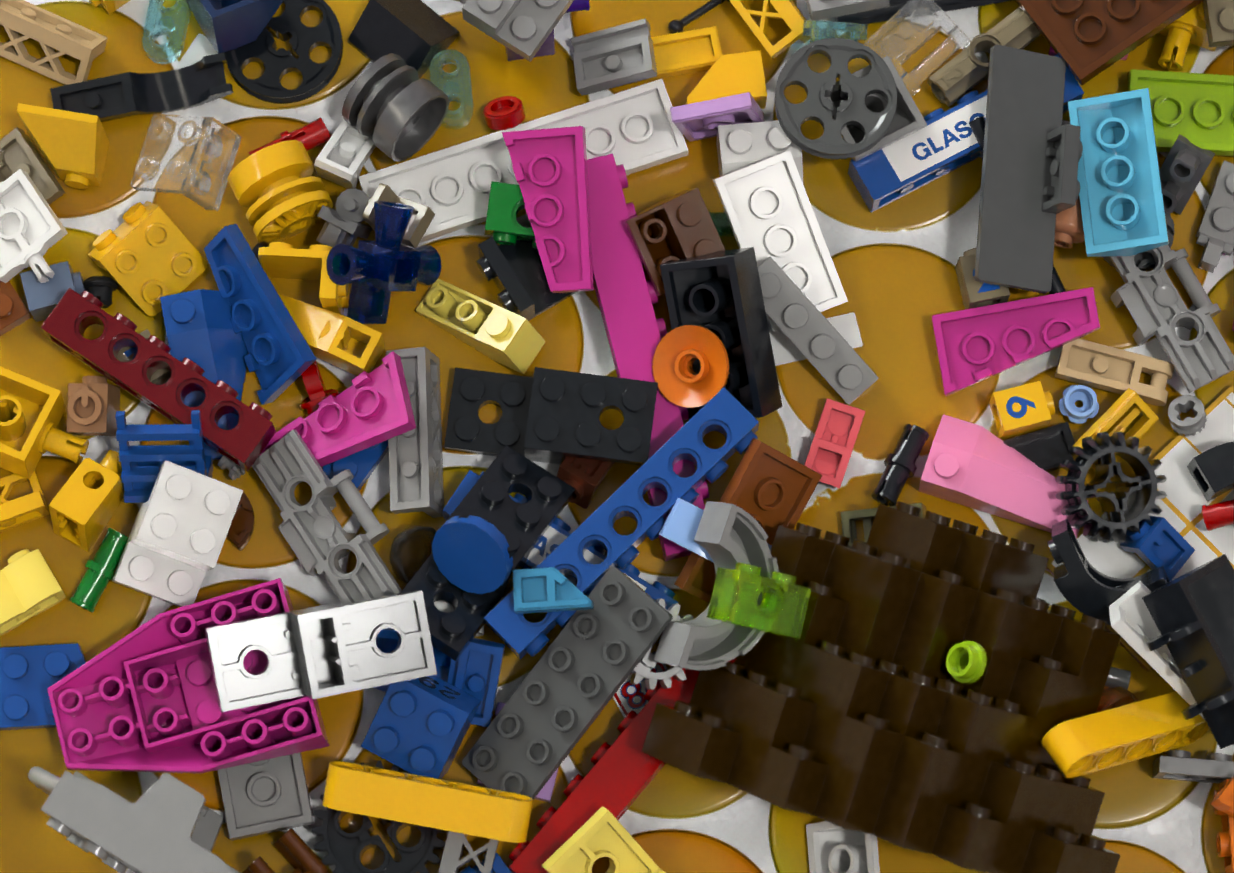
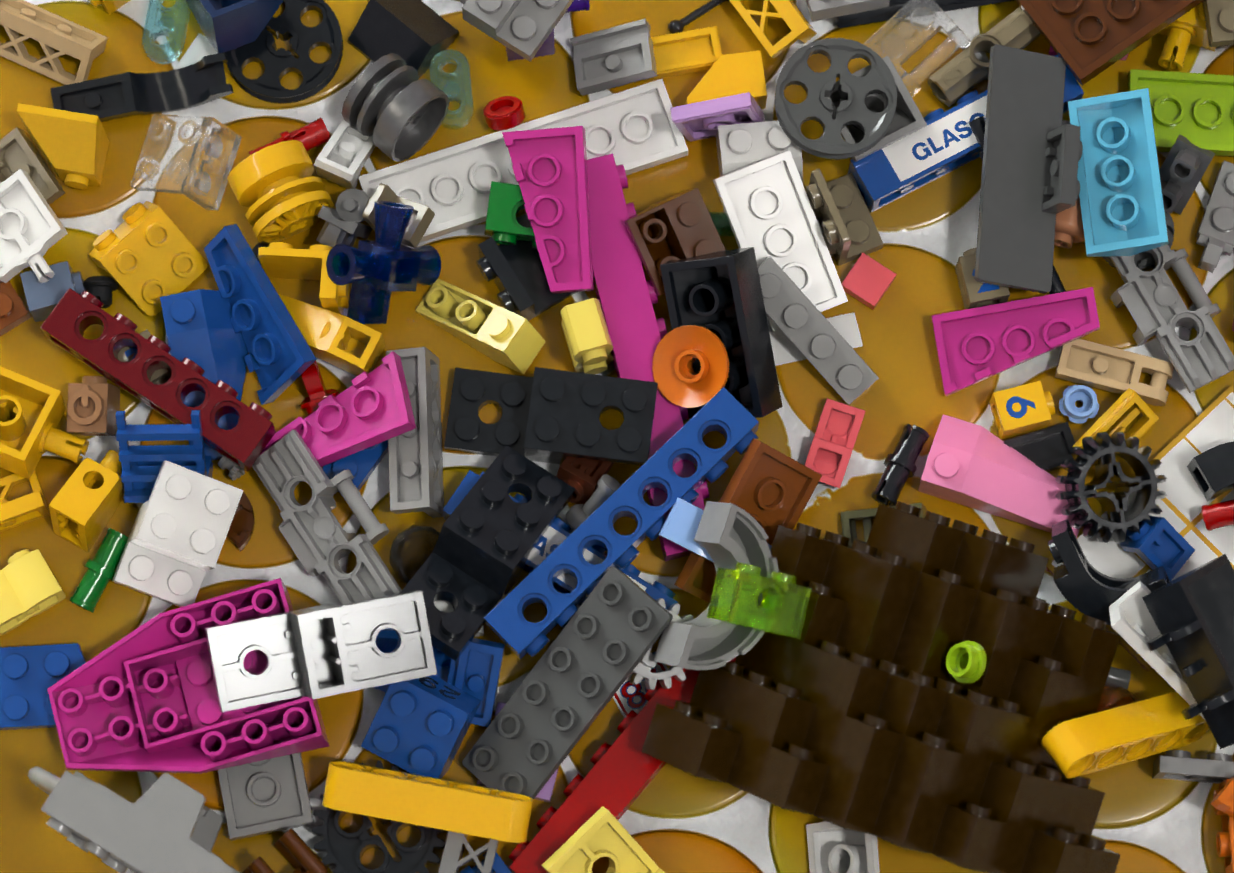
blue tile [432,515,513,594] -> none
dark azure tile [513,567,594,614] -> none
clear light blue plate [803,20,868,43] -> none
light grey bush [1168,395,1207,437] -> none
none -> light yellow brick [560,298,613,375]
none -> light grey piece [566,474,621,530]
none -> dark tan bracket [806,169,884,266]
none -> coral tile [841,253,896,310]

